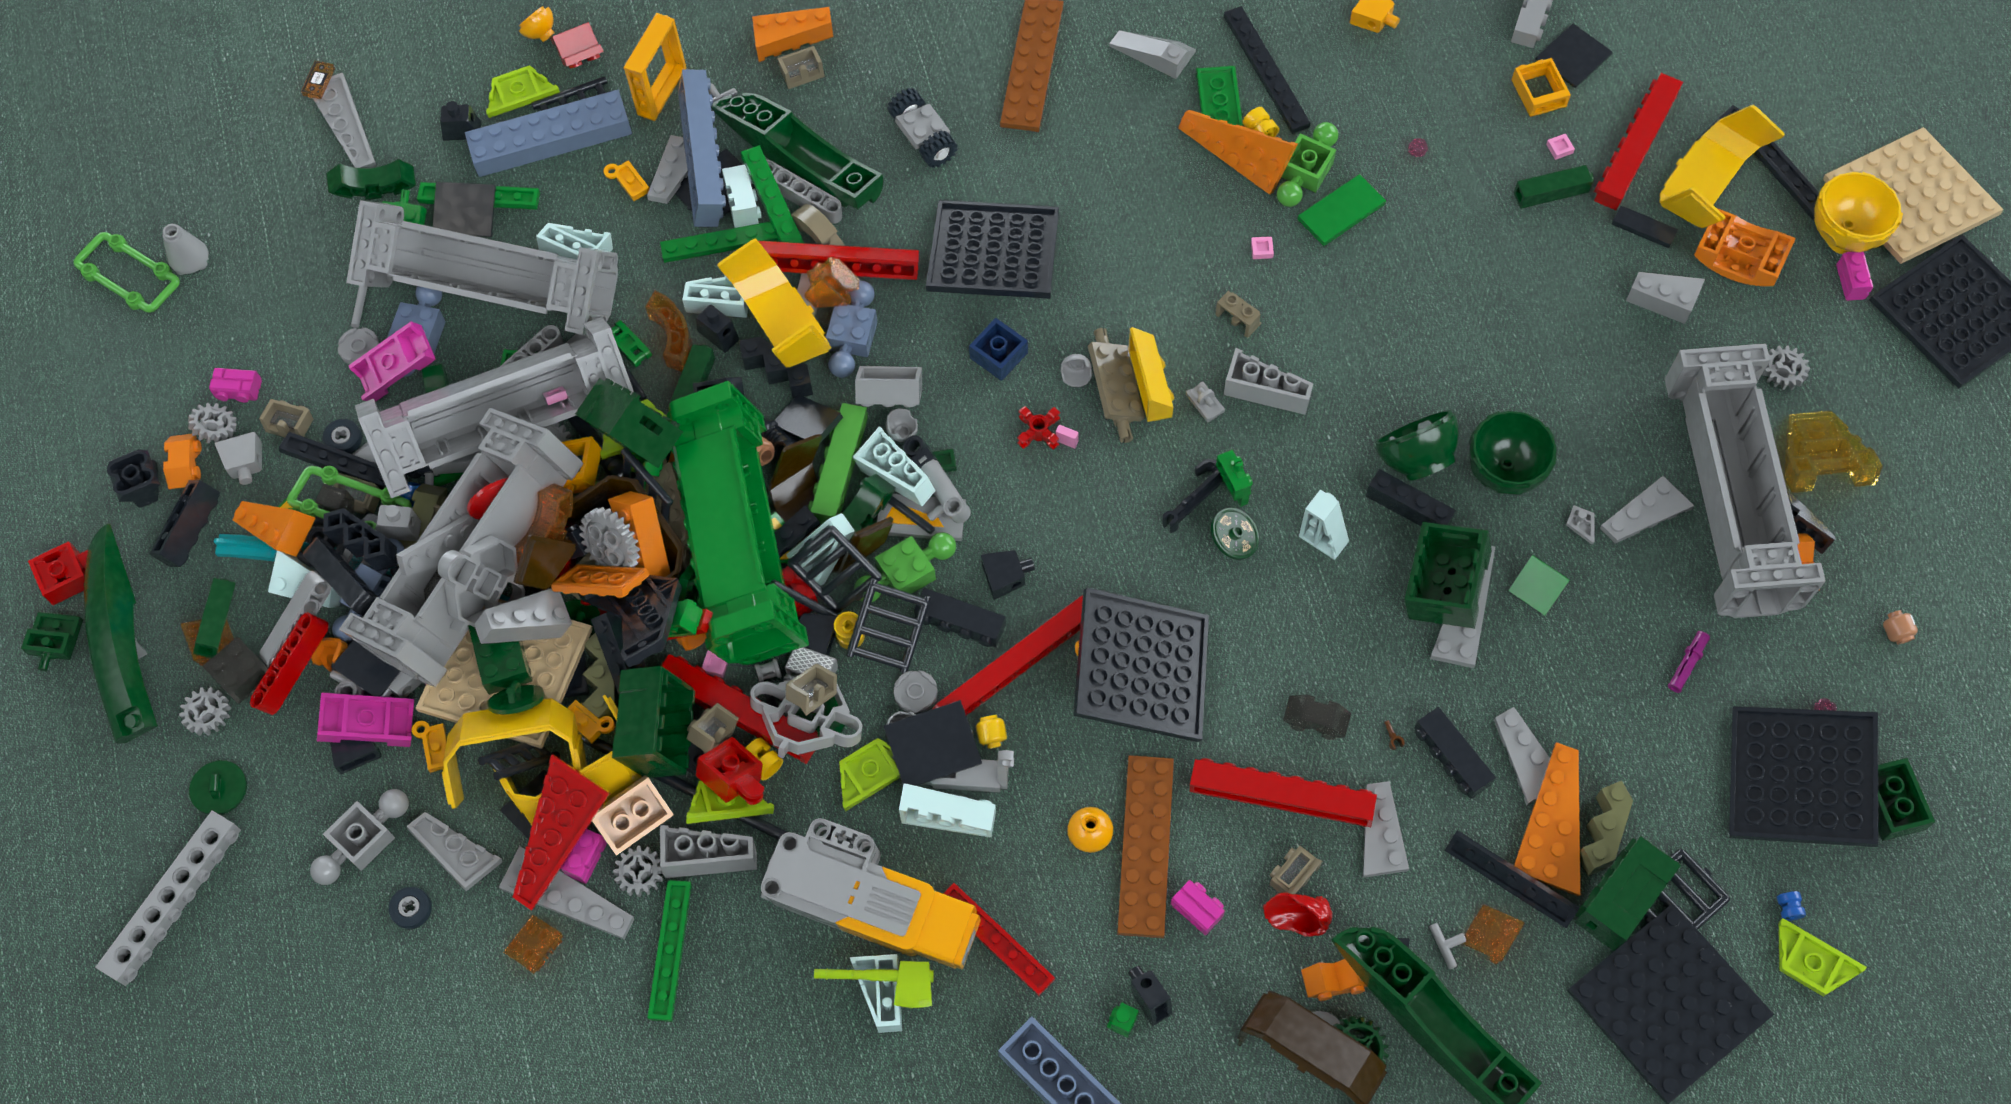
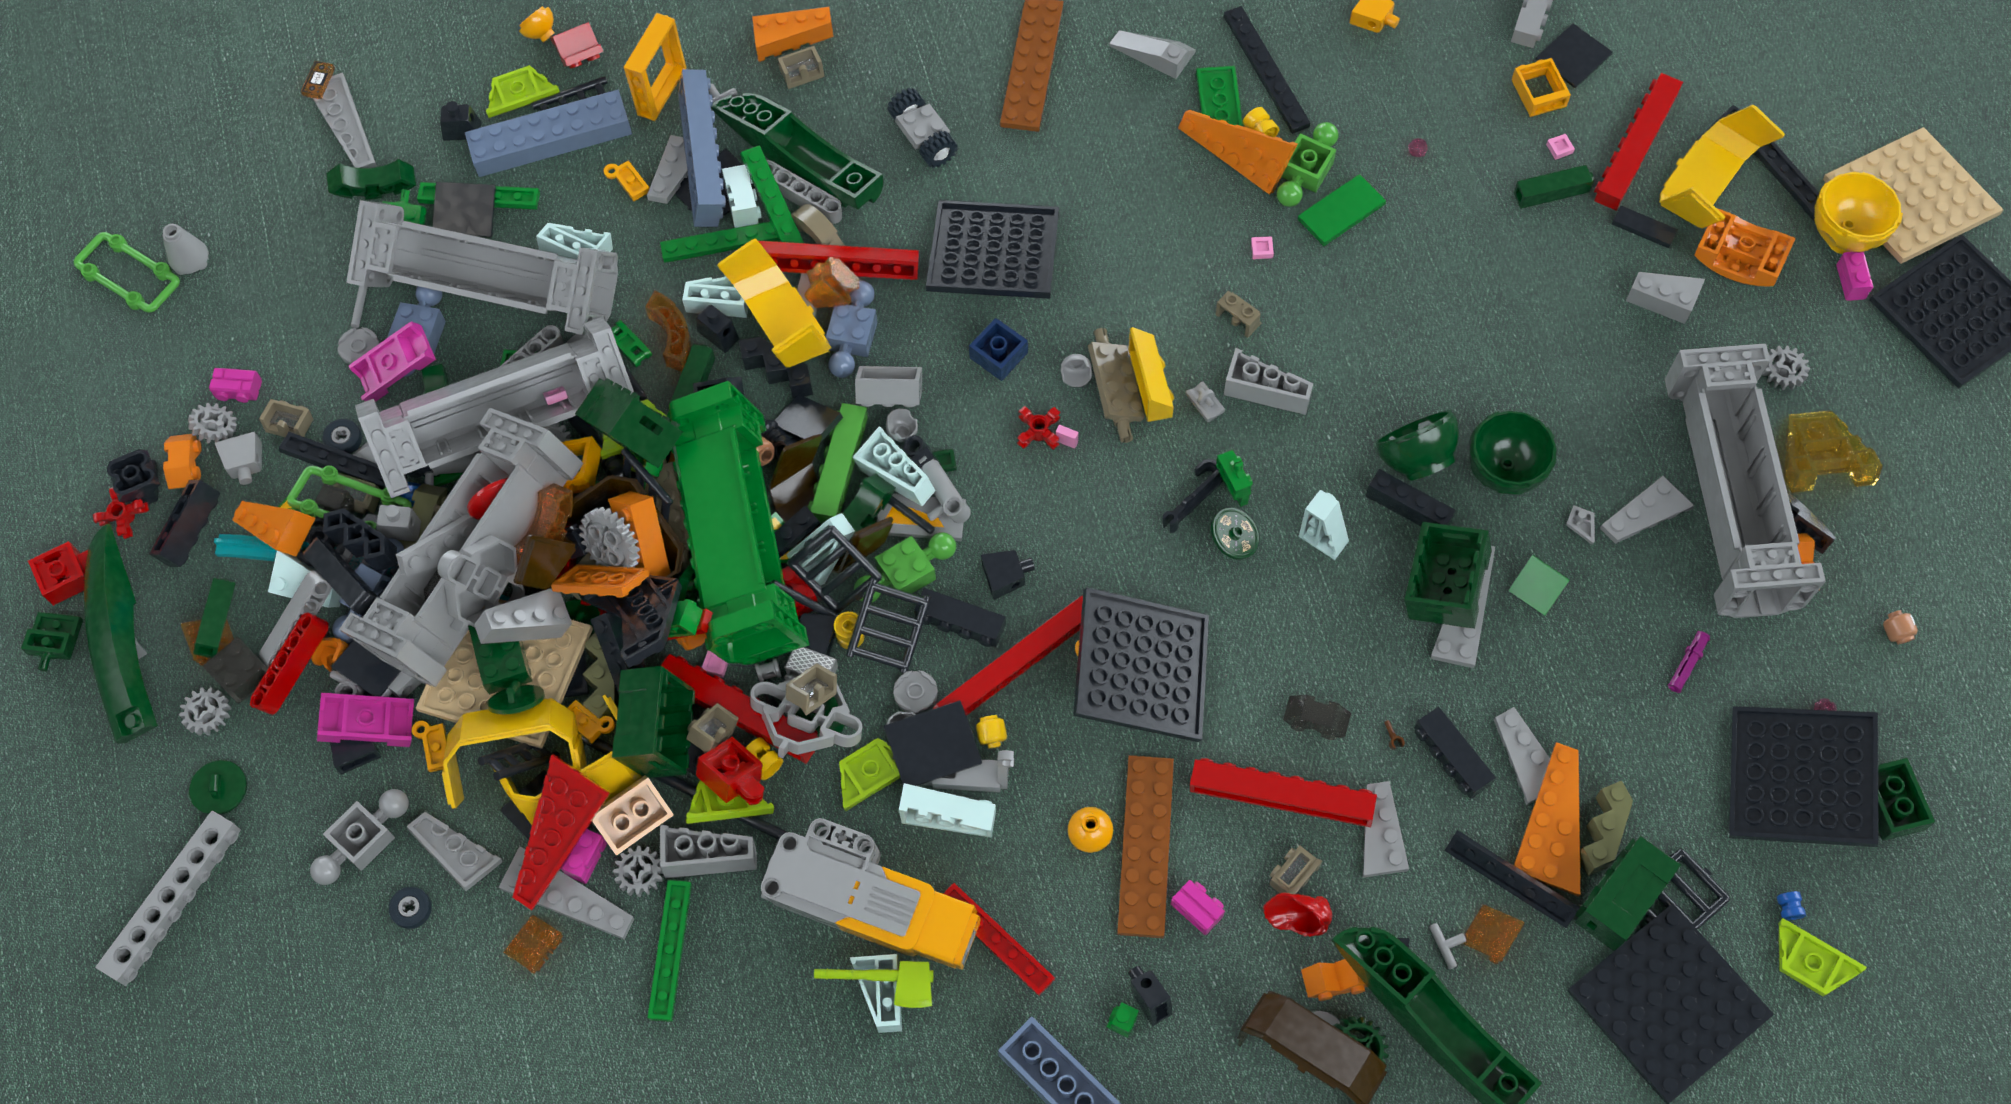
none -> red pin [93,488,149,539]

